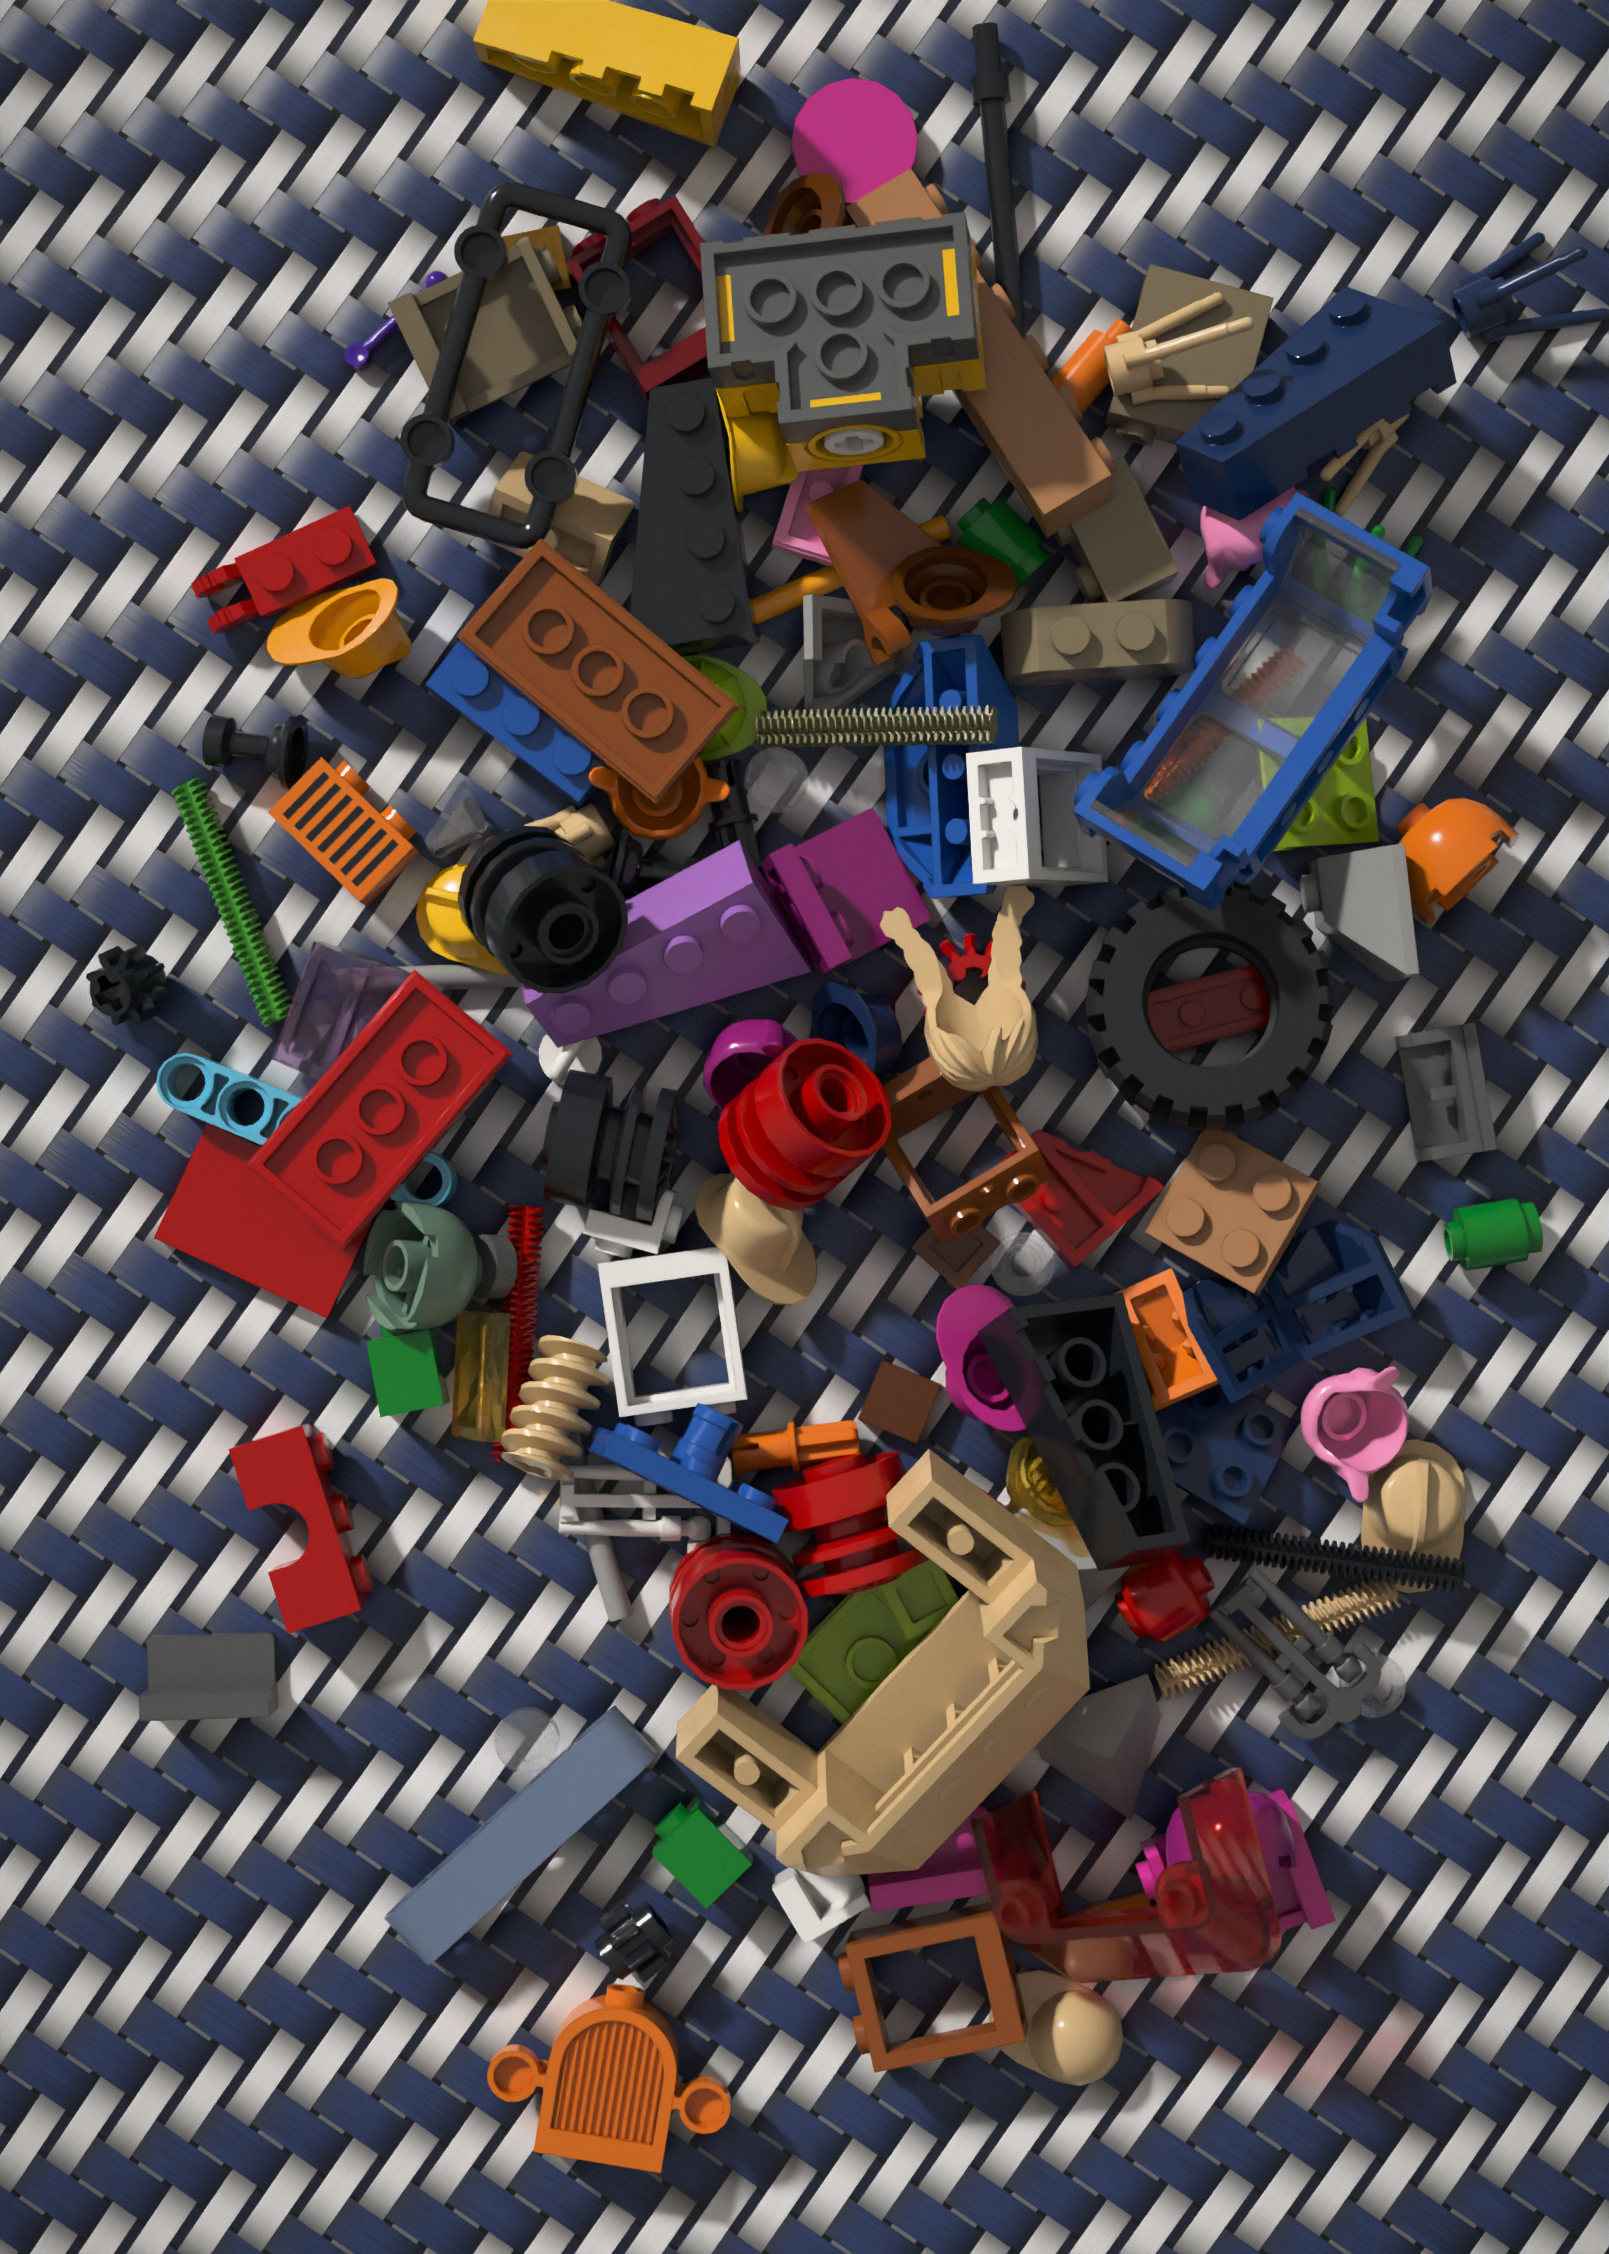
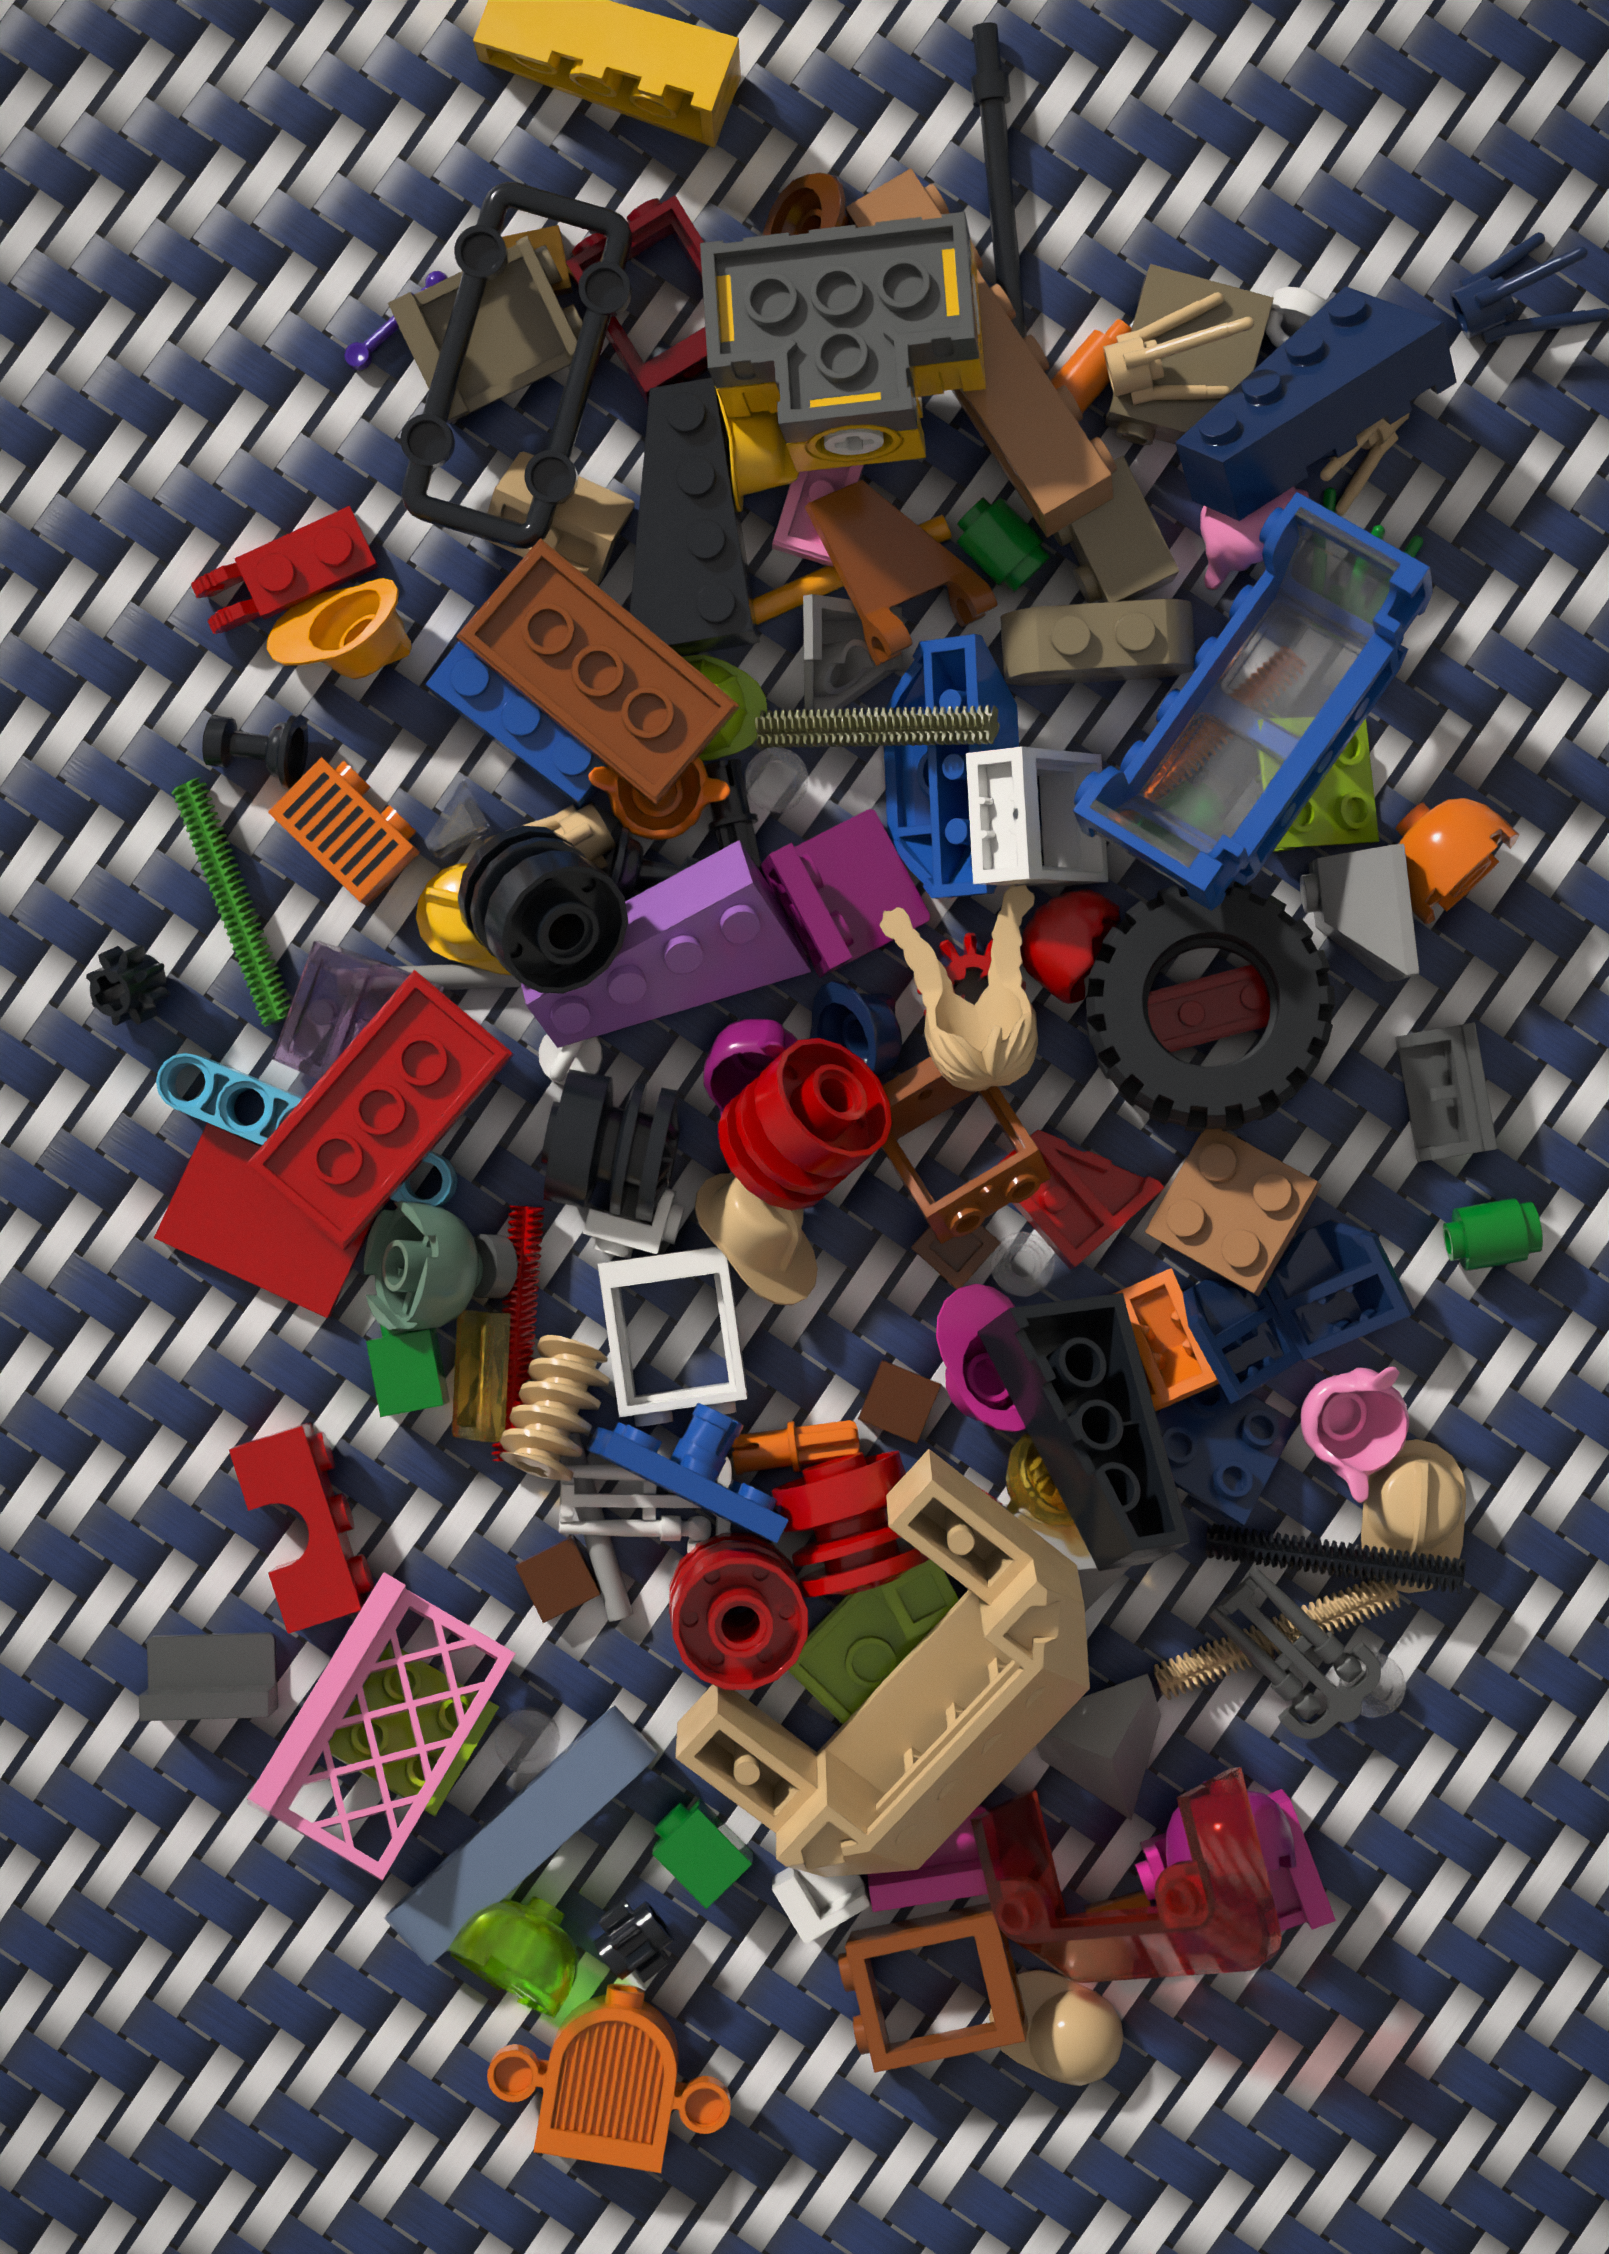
dark pink tile [791,78,918,207] -> none
reddish brown piece [890,545,1017,639] -> none
red head [1115,1550,1215,1643] -> none
none -> bright pink fence [247,1572,516,1881]
none -> lime hinge [329,1643,499,1816]
none -> clear neon green cylinder [447,1896,579,2019]
none -> reddish brown tile [515,1535,601,1623]
none -> red hair [1020,889,1121,1004]
none -> white tile [1265,287,1328,348]

